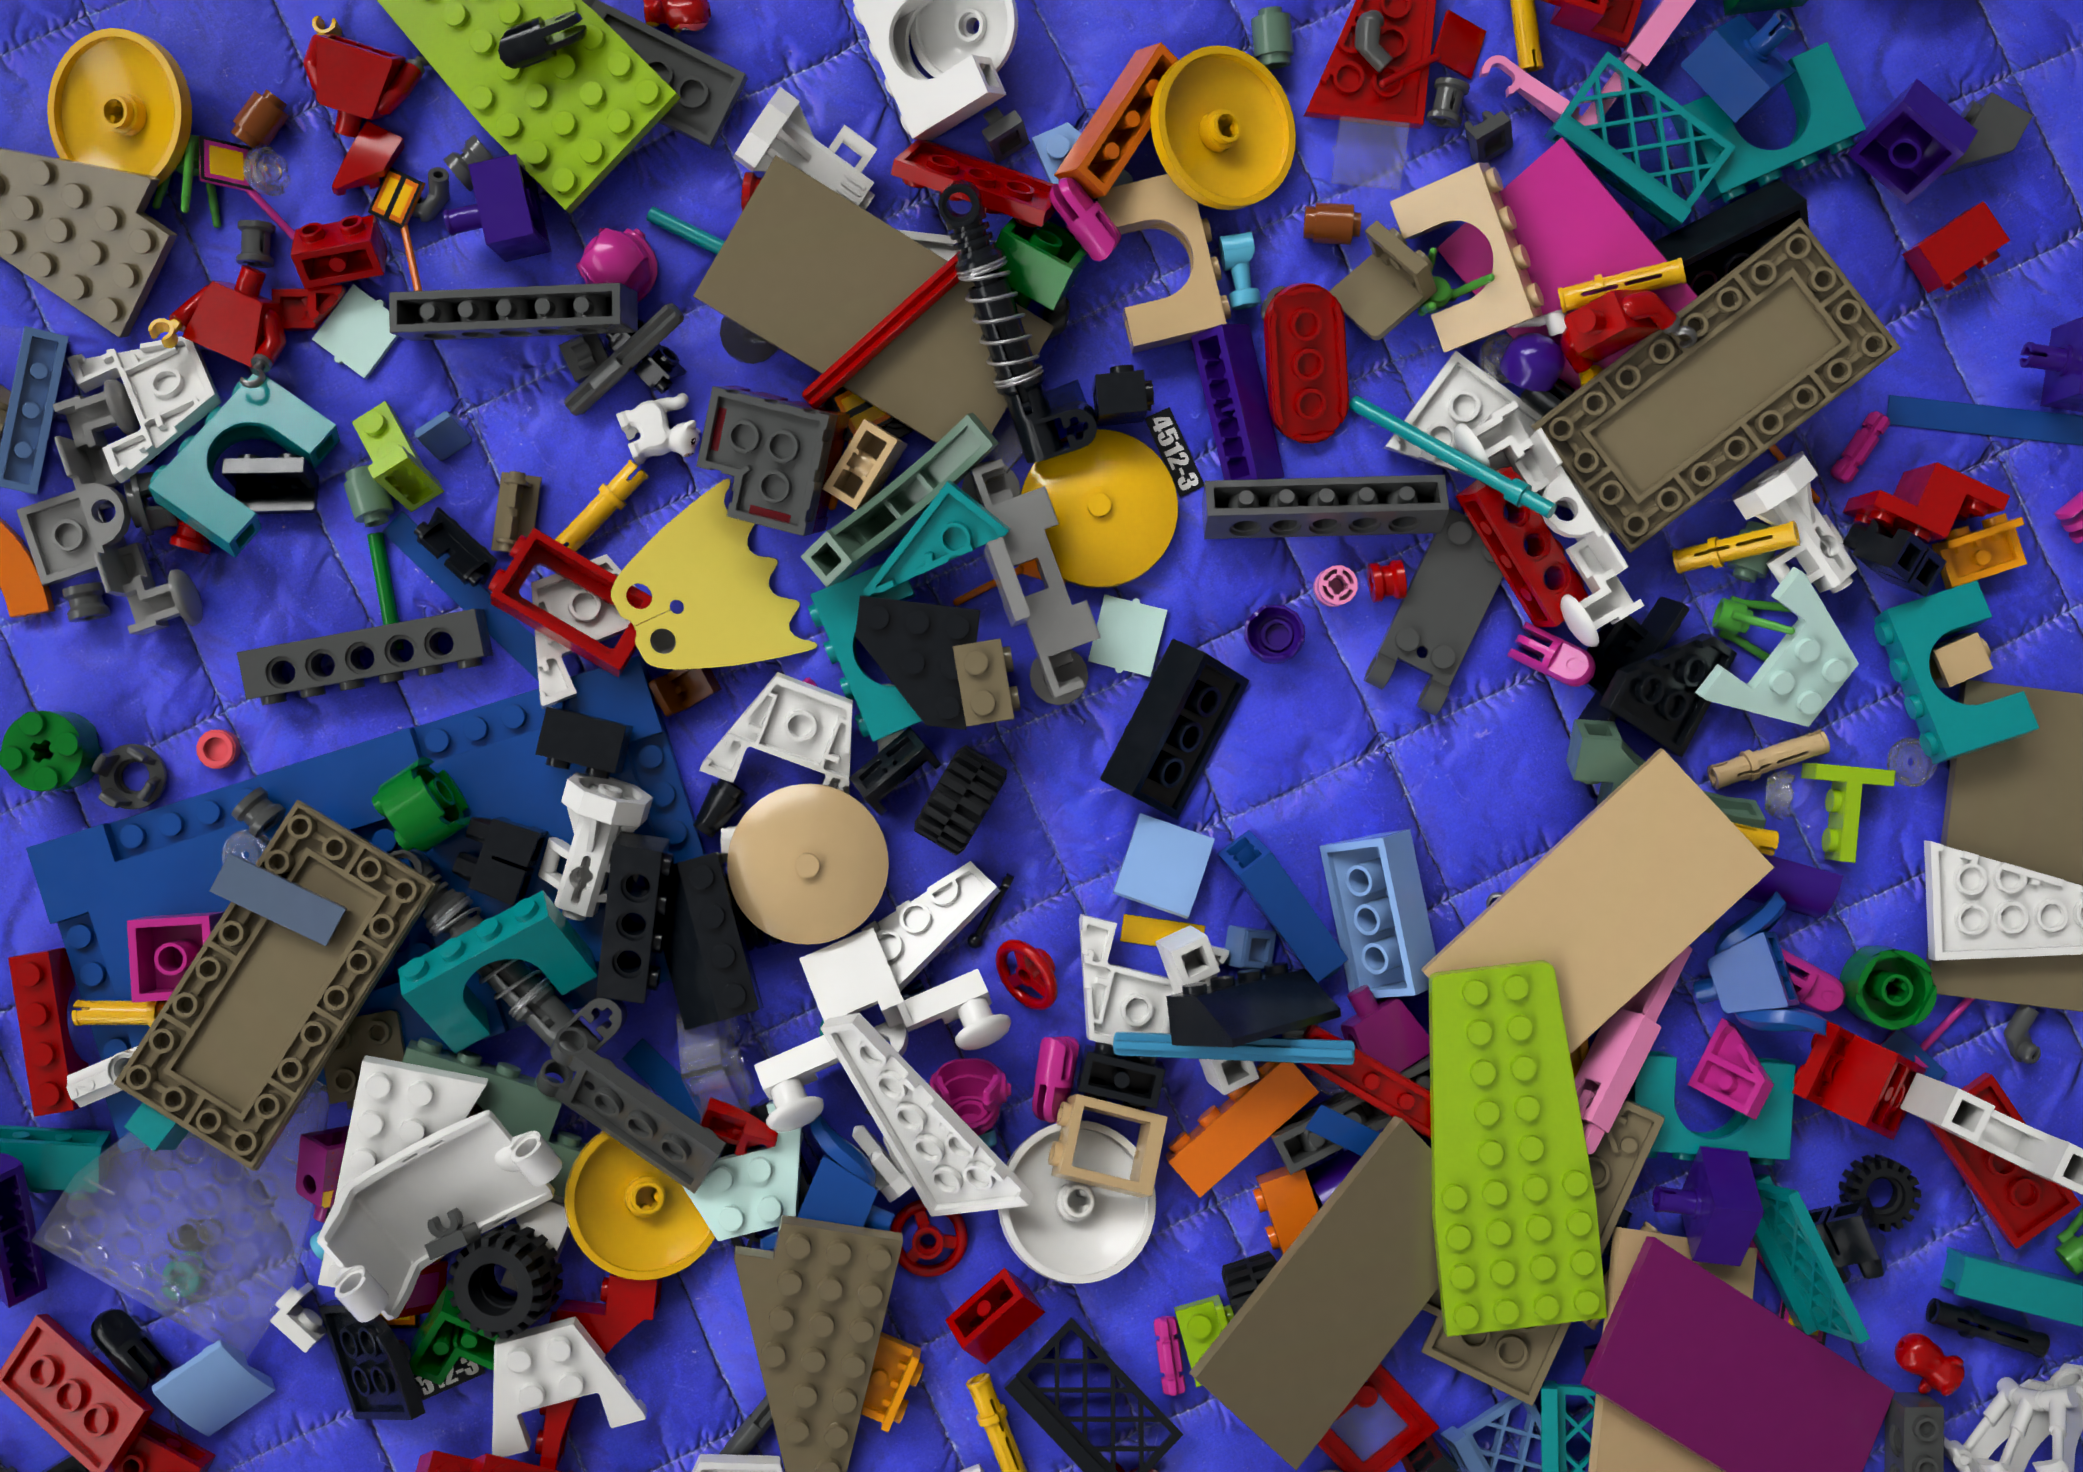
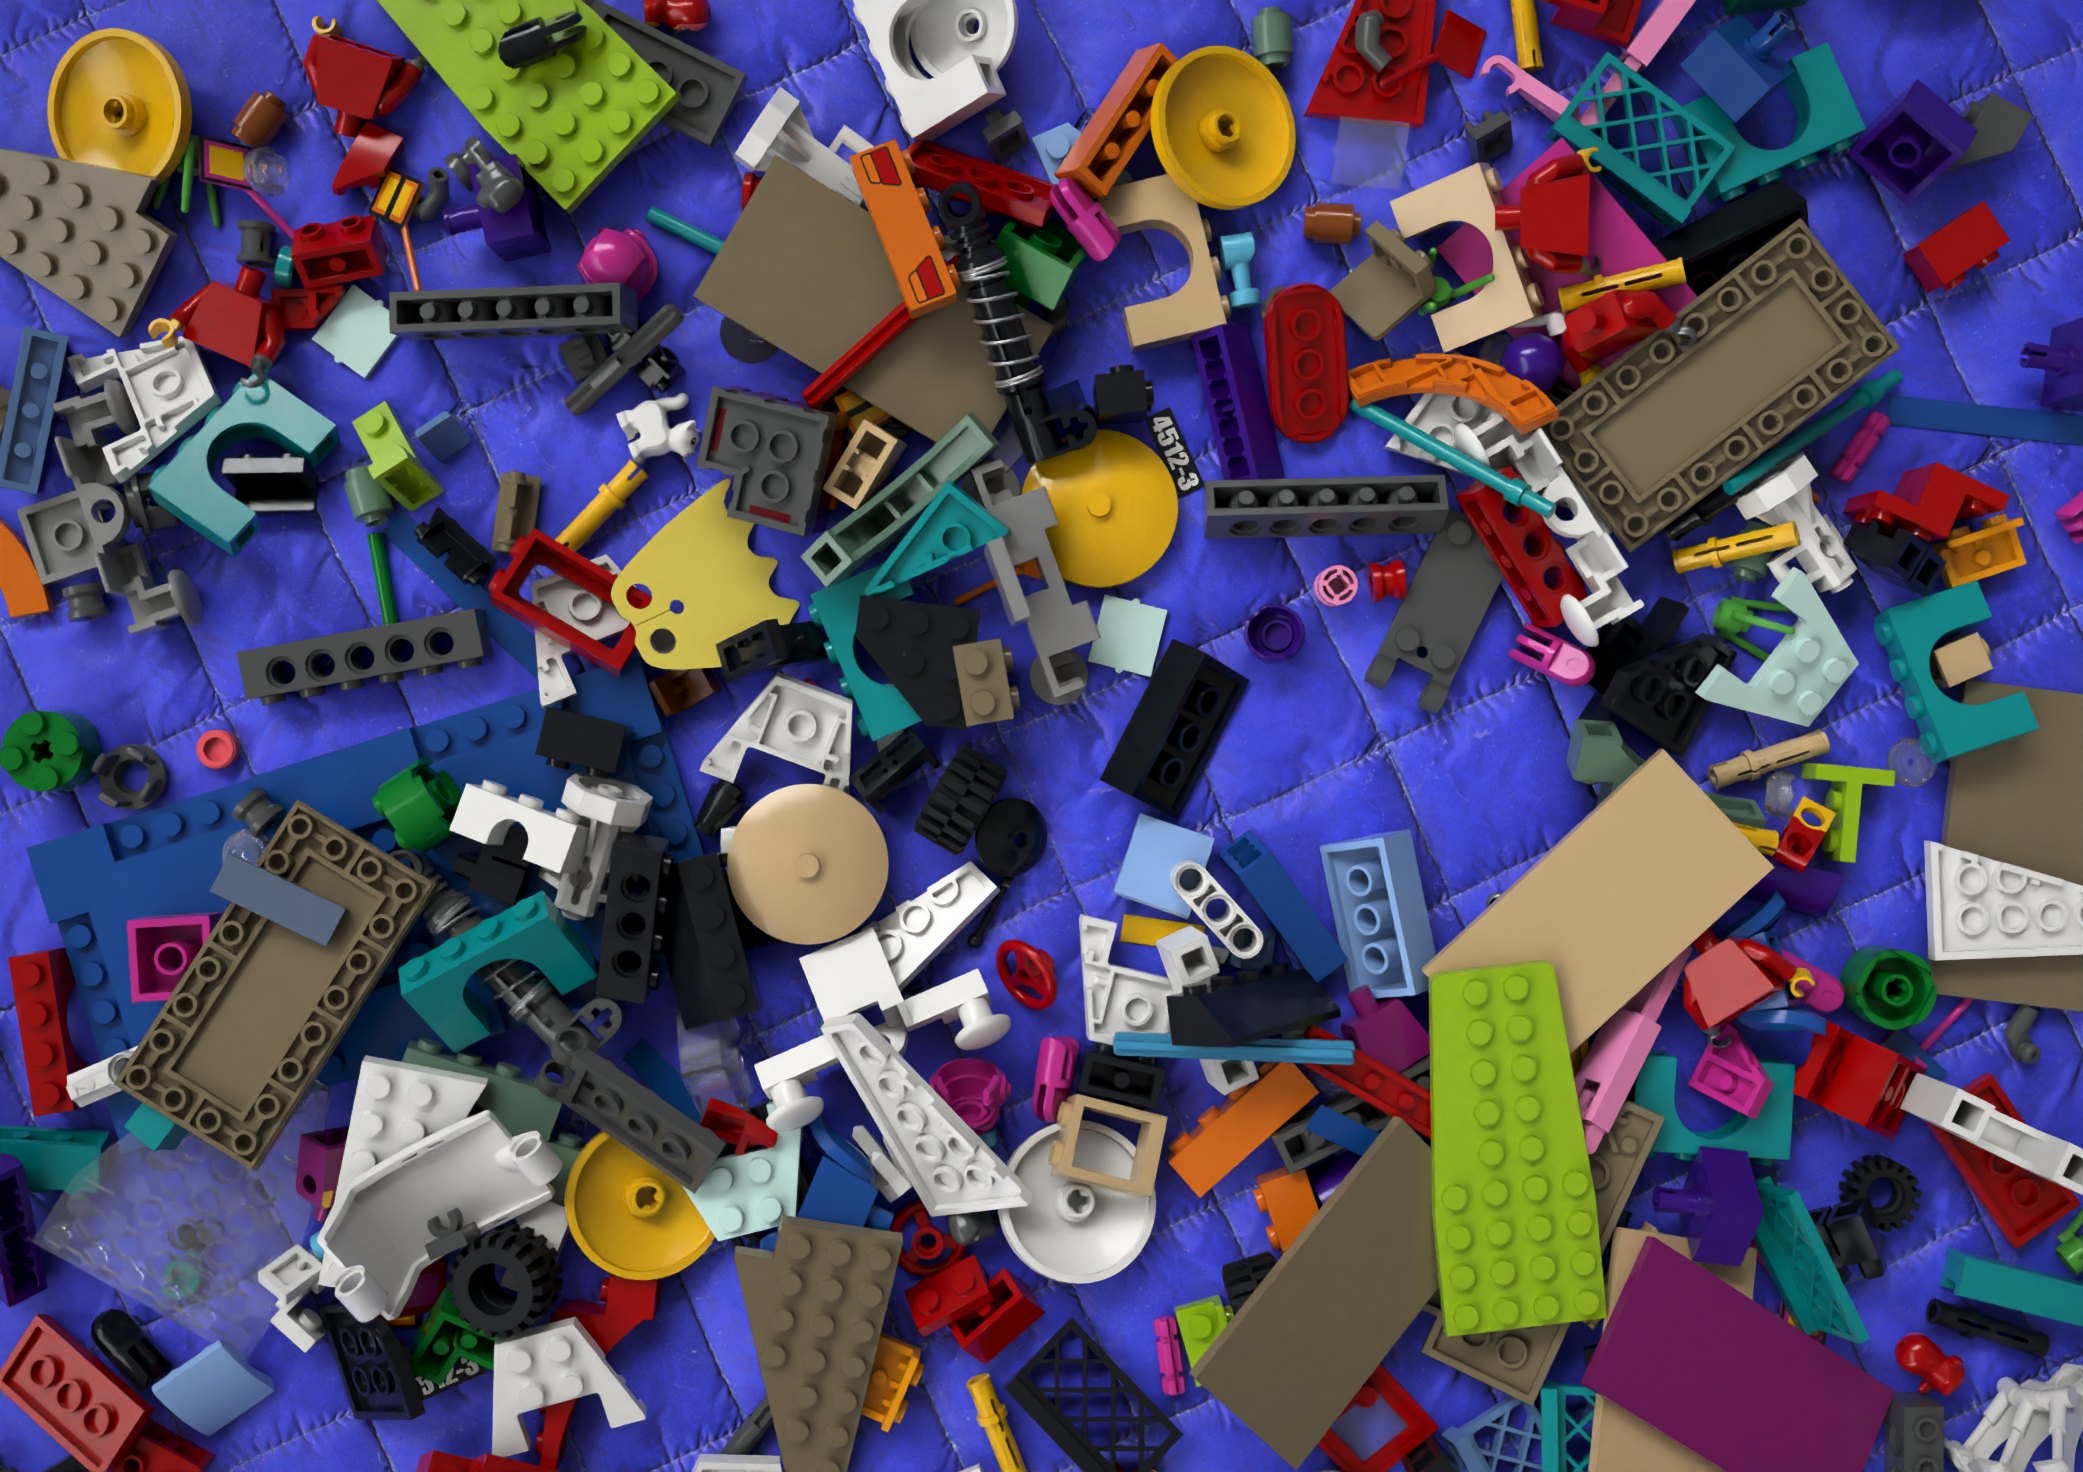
yellow pin [72,999,167,1027] -> none
red wheel [169,517,212,555] -> none
dark tan bracket [324,1010,406,1109] -> none
dark grey bush [1426,77,1470,128] -> none
none -> white bracket [258,1244,324,1305]
none -> teal tile [274,246,300,288]
none -> white arch [449,779,590,874]
none -> dark grey piece [469,148,524,213]
none -> black bracket [716,619,828,683]
none -> orange brick [849,139,962,319]
none -> red bracket [904,1254,995,1337]
none -> dark grey piece [948,1210,1001,1246]
none -> black dish [975,798,1047,877]
none -> white beam [1170,859,1264,959]
none -> orange tile [1348,353,1559,435]
none -> red torso [1495,147,1602,278]
none -> black axle [1663,484,1740,542]
none -> torso [1683,927,1815,1048]
none -> teal bar [1722,369,1903,495]
none -> red leg [1771,796,1837,873]

